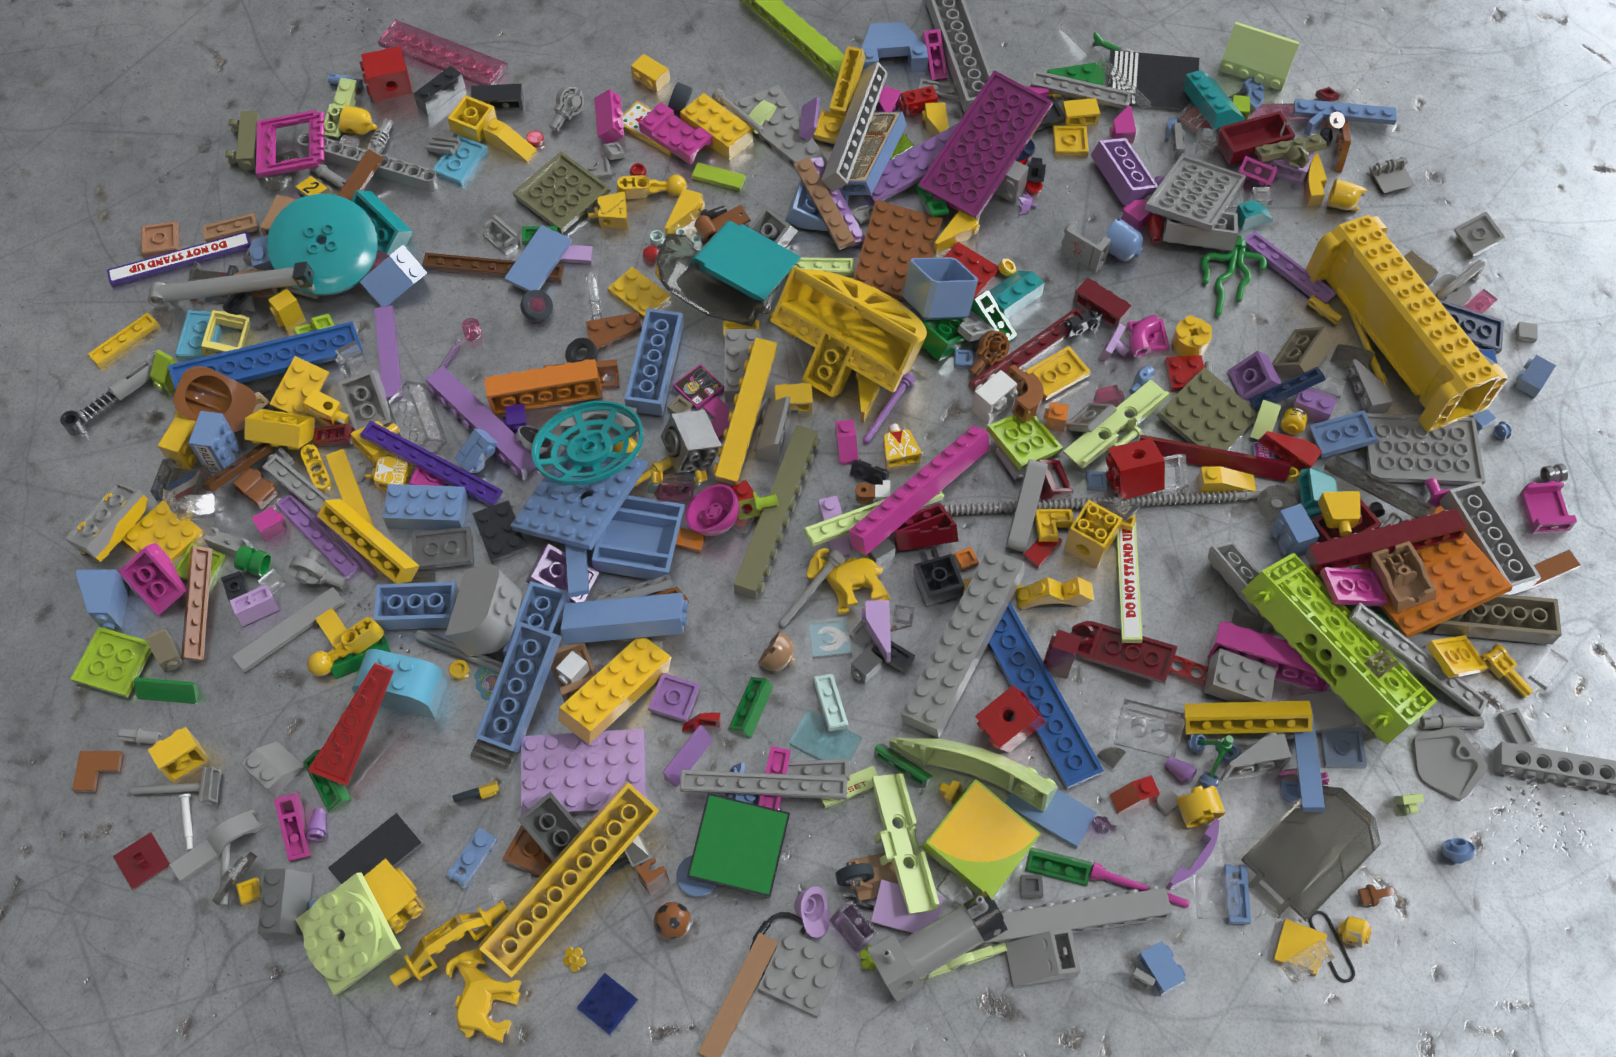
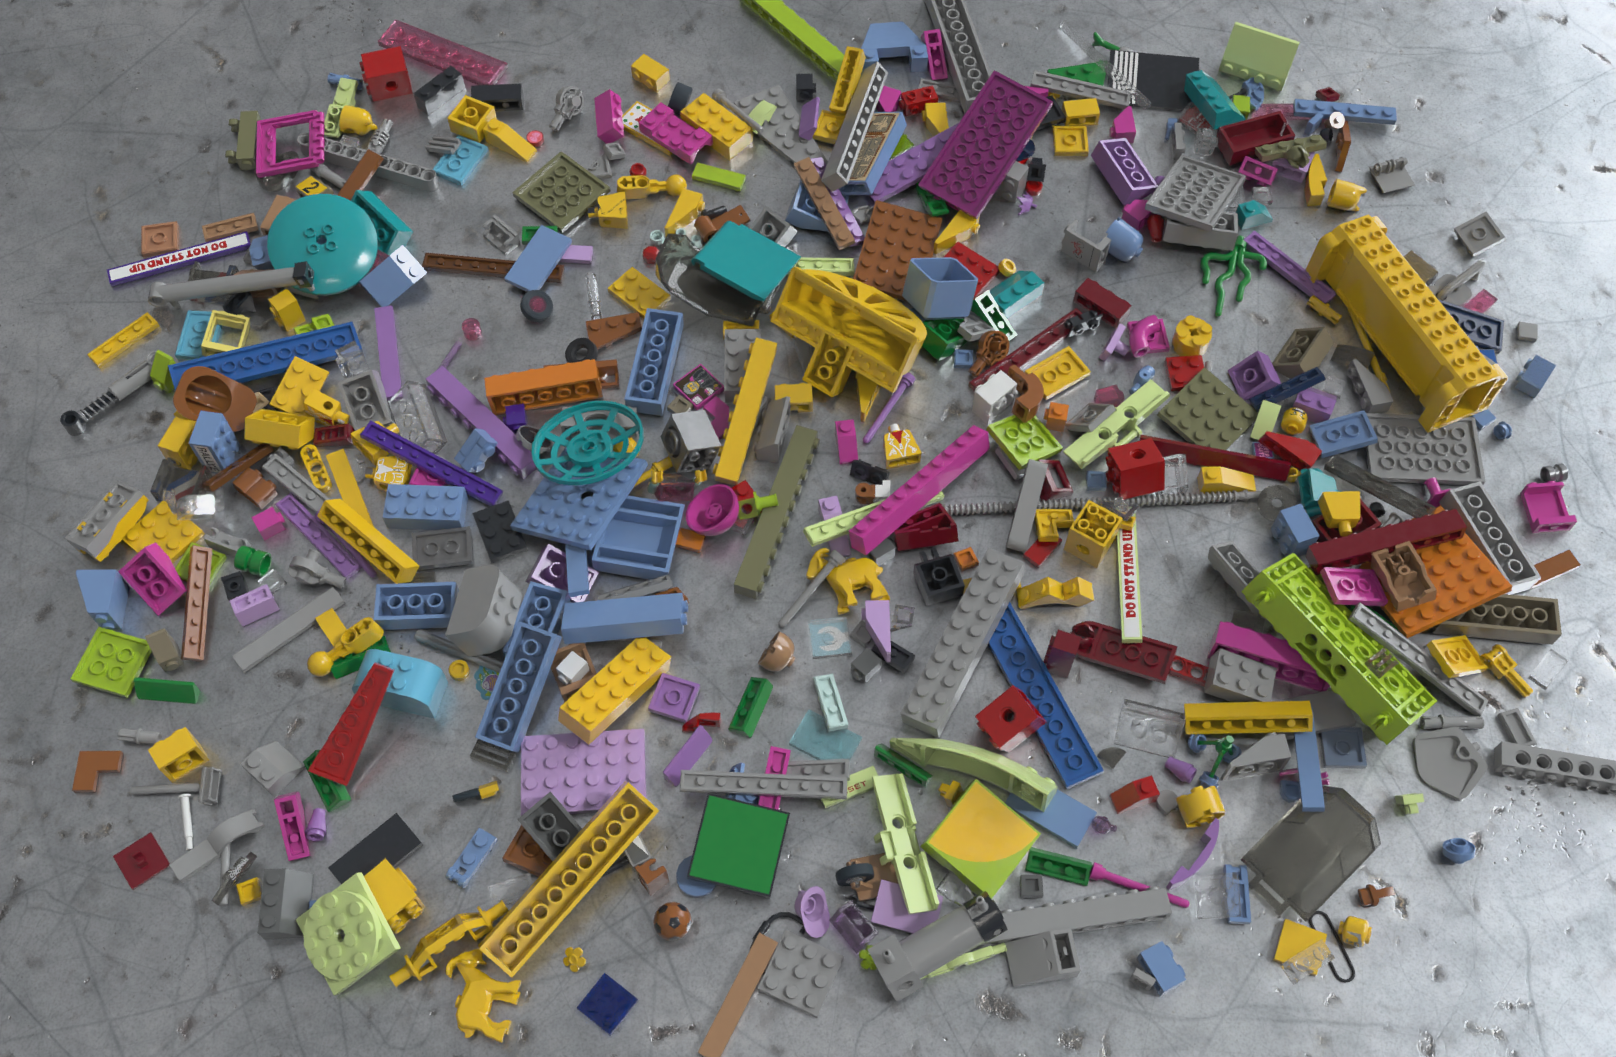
none -> black brick [796,73,816,101]

